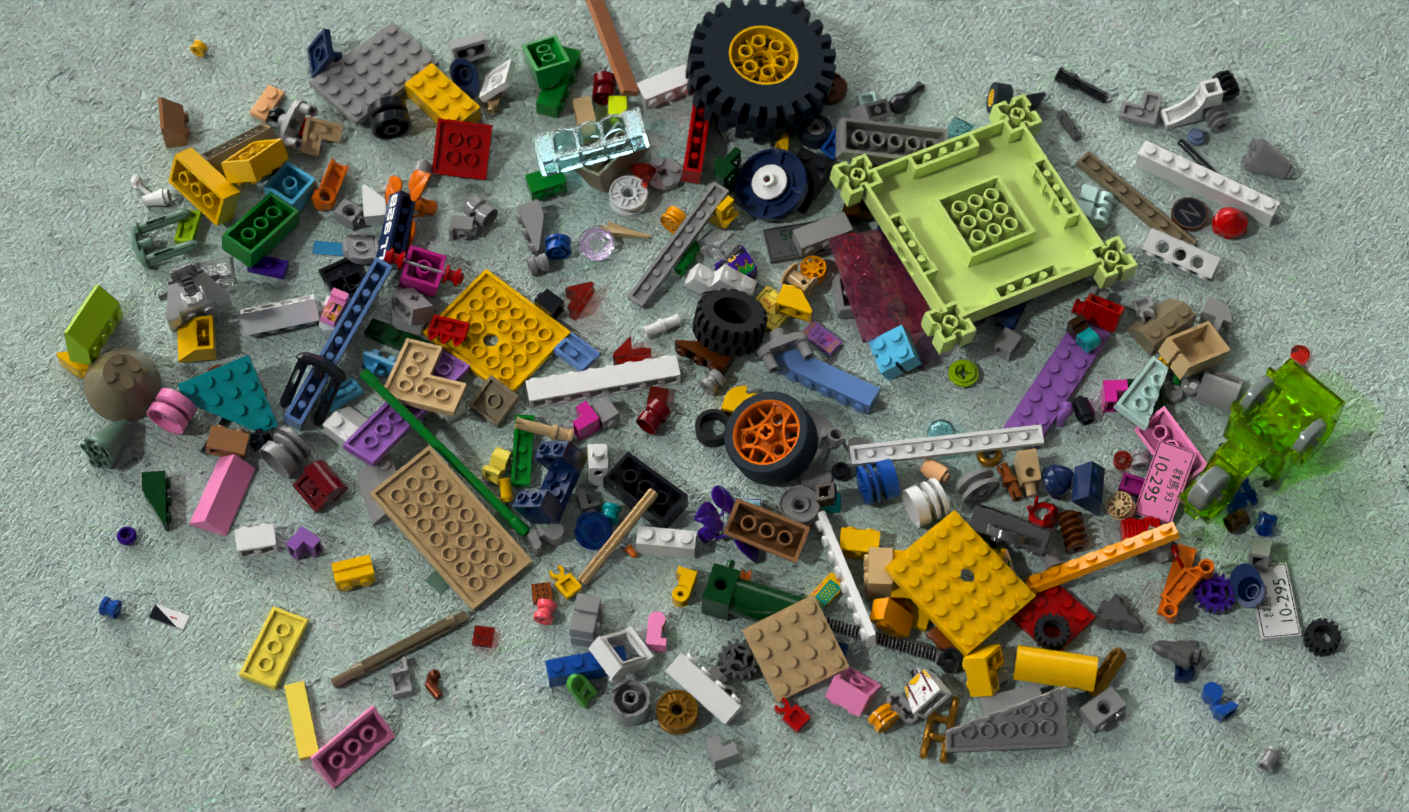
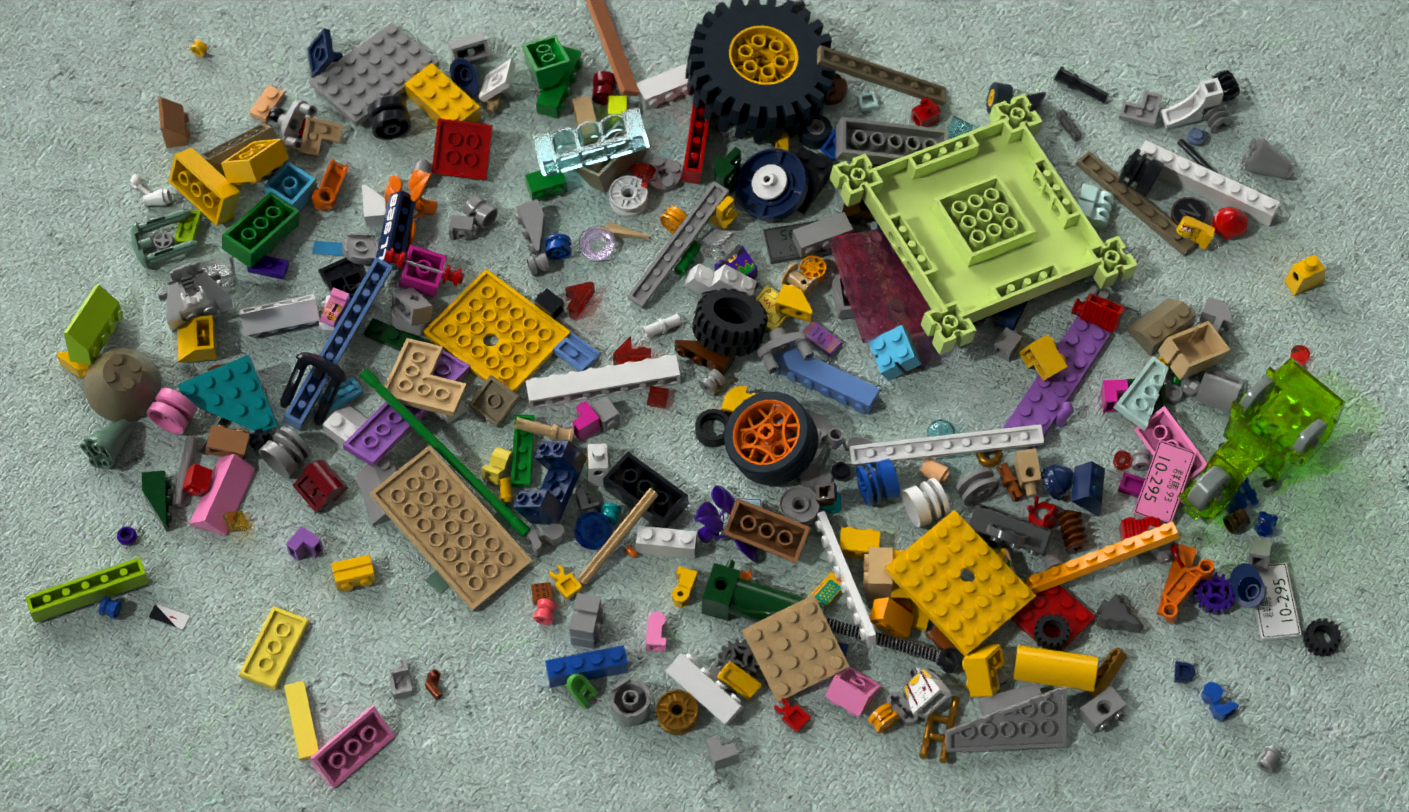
white brick [234,523,279,559] -> none
dark tan piece [330,610,468,688] -> none
light grey brick [334,198,364,231] -> none
dark azure hips [362,349,397,378] -> none
red plate [427,314,470,347] -> none
clear red tile [472,625,495,648] -> none
white piece [588,626,653,683] -> none
dark red wheel [636,399,671,435] -> none
light grey brick [848,98,892,121] -> none
black piece [888,81,925,114] -> none
lime gear [948,359,979,388] -> none
leg [1066,313,1101,353] -> none
black brick [1072,396,1096,426] -> none
tan wheel [1106,491,1136,521] -> none
light grey plate [1132,295,1156,323] -> none
white brick [1142,228,1222,280] -> none
dark grey rock [1152,640,1202,670] -> none
none -> lime brick [25,557,149,623]
none -> light grey wheel [154,232,174,251]
none -> light grey axle [172,436,197,507]
none -> red brick [182,463,213,496]
none -> clear yellow tile [223,511,250,532]
none -> yellow tile [717,661,761,701]
none -> dark tan plate [817,45,946,106]
none -> red brick [911,98,941,127]
none -> yellow brick [1018,334,1067,381]
none -> black wheel [1118,148,1165,197]
none -> yellow leg [1176,216,1215,250]
none -> yellow torso [1284,255,1326,296]

